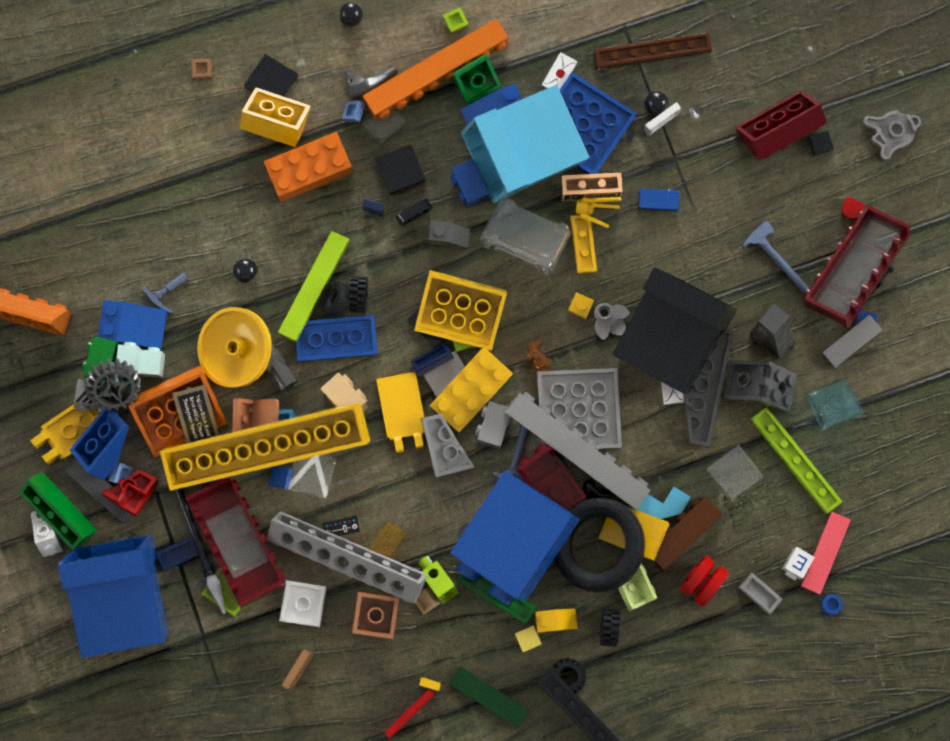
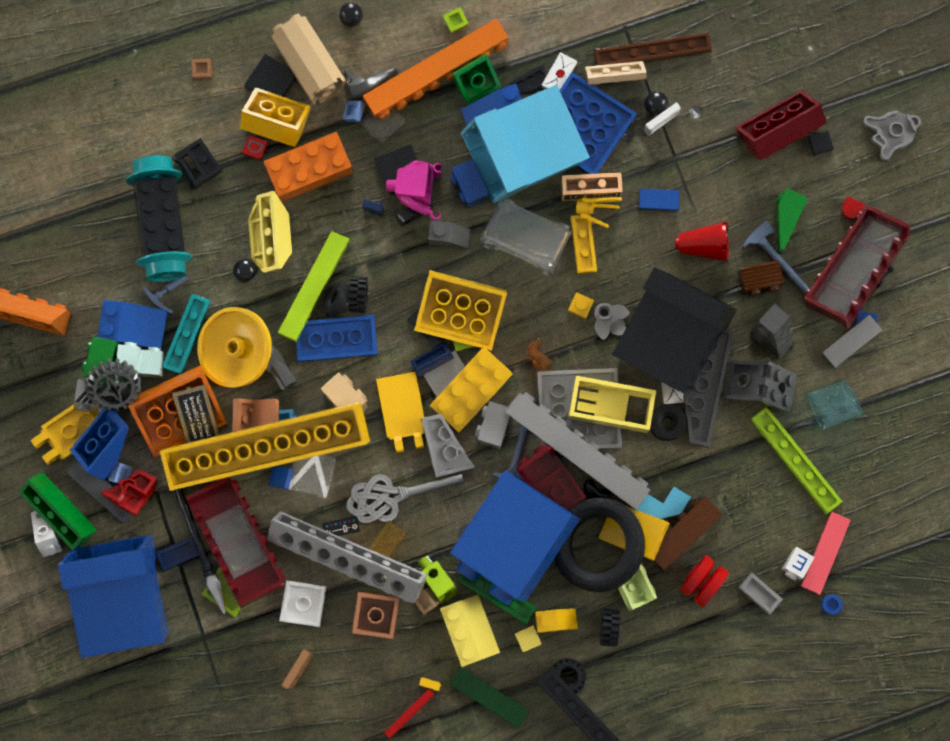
clear tile [707,445,764,501] -> none
none -> brick [126,155,193,282]
none -> teal plate [162,294,211,374]
none -> black plate [172,138,223,190]
none -> red tile [242,135,268,161]
none -> light yellow wedge [248,191,292,273]
none -> tan brick [272,14,346,105]
none -> light grey piece [346,474,464,524]
none -> dark pink torso [386,160,443,221]
none -> light yellow slope [440,595,500,667]
none -> black tile [509,65,546,94]
none -> light yellow piece [568,376,656,433]
none -> tan plate [585,61,647,85]
none -> black tyre [650,404,686,441]
none -> red cone [675,222,729,262]
none -> reddish brown brick [738,260,784,296]
none -> green slope [775,188,808,254]

